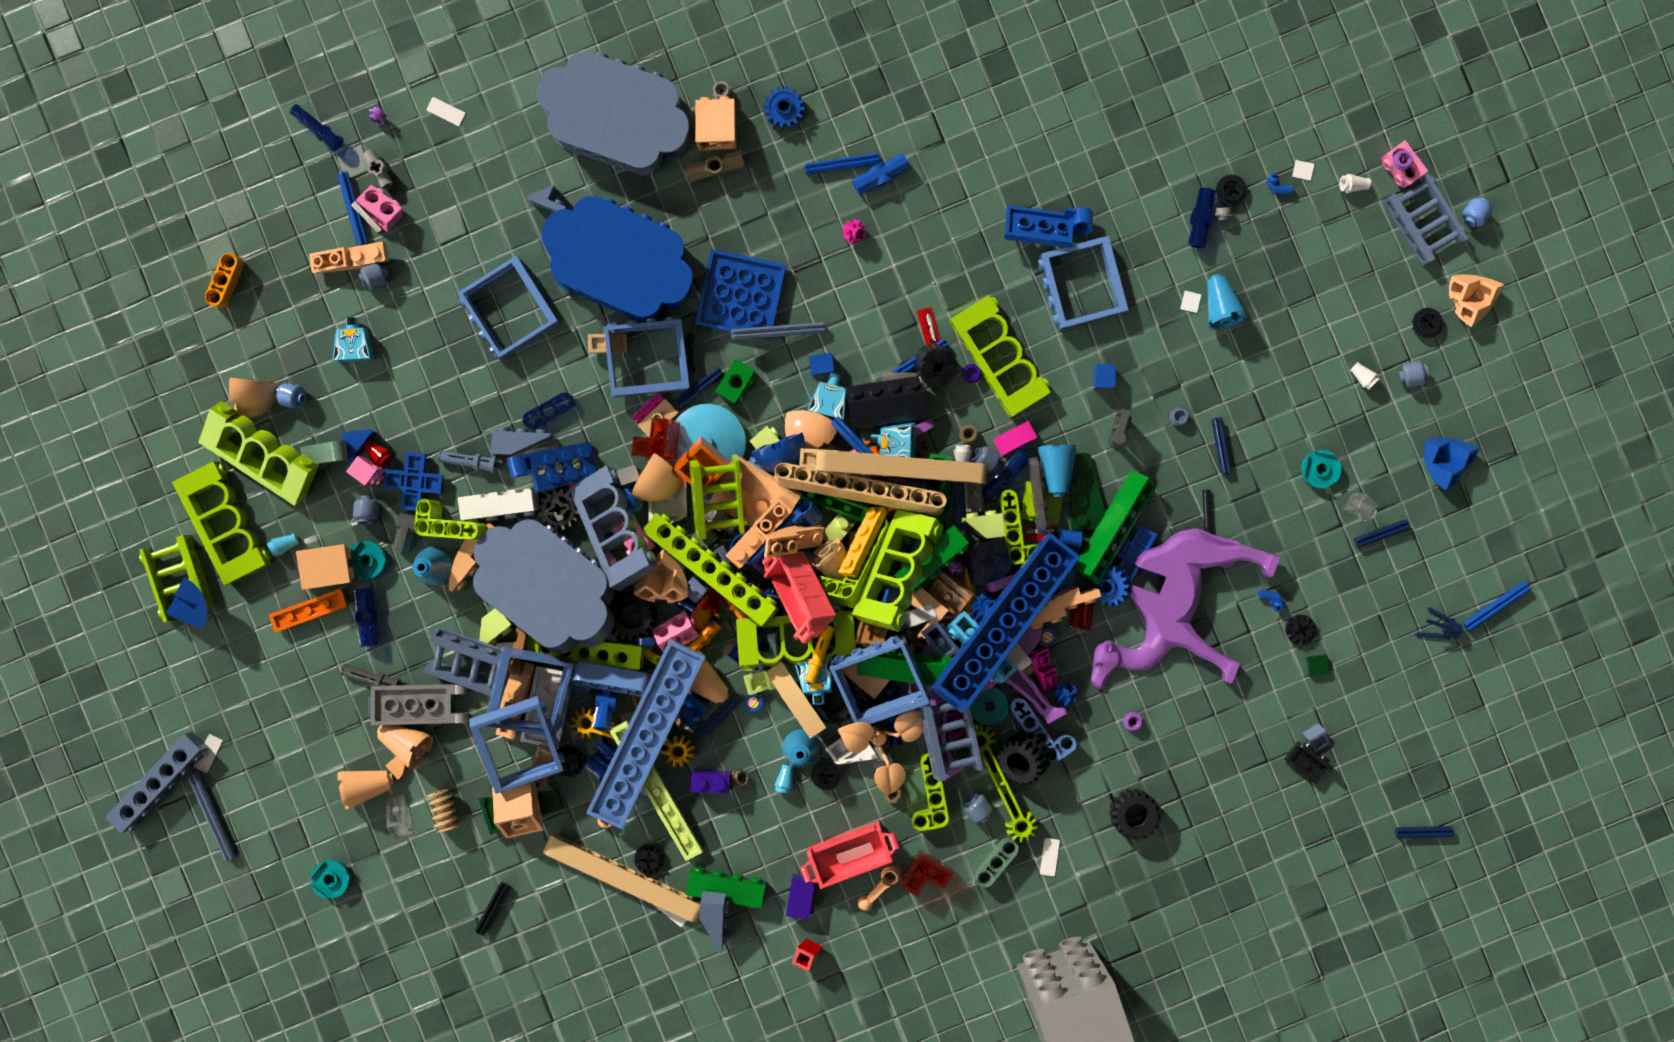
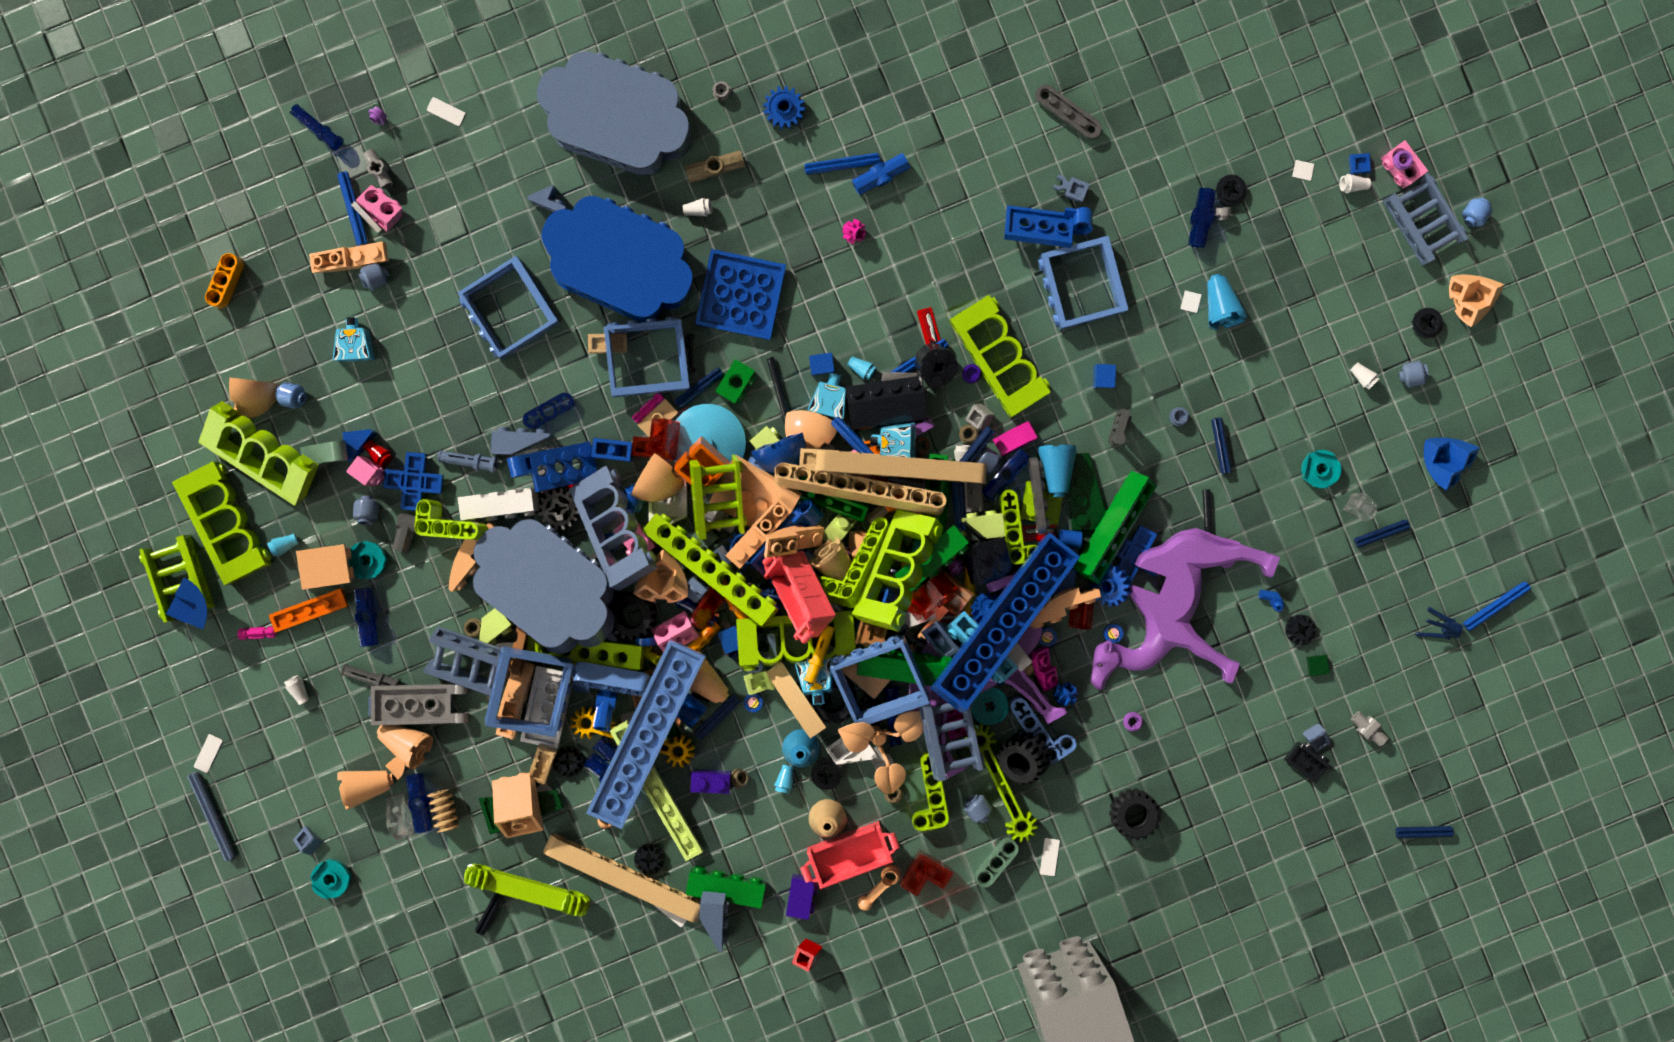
sand blue brick [105,732,208,833] -> none
dark azure cone [412,547,452,585] -> none
medium blue window [469,696,565,794] -> none
light grey slope [617,465,639,485] -> none
light nougat slope [696,96,737,151] -> none
sand blue axle [731,322,825,340] -> none
sticker [836,843,874,865] -> none
yellow plate [838,507,888,577] -> none
blue arm [1267,174,1293,195] -> none
none -> dark pink axle [237,626,277,640]
none -> white cone [284,675,309,705]
none -> sand blue slope [293,826,323,855]
none -> clear blue piece [405,773,433,833]
none -> dark tan plate [464,618,481,637]
none -> lime arm [464,863,590,917]
none -> blue brick [591,438,635,462]
none -> white cone [683,198,712,217]
none -> blue panel [717,625,738,654]
none -> black bar [767,357,789,424]
none -> tan cone [809,799,847,838]
none -> medium azure cone [847,356,877,381]
none -> clear red brick [908,572,958,621]
none -> dark blue axle [960,427,995,463]
none -> light grey slope [965,404,995,431]
none -> flat silver plate [1035,85,1102,140]
none -> sand blue plate [1053,175,1089,203]
none -> tile [1103,624,1123,643]
none -> blue tile [1349,153,1371,175]
none -> light grey axle [1351,711,1388,746]

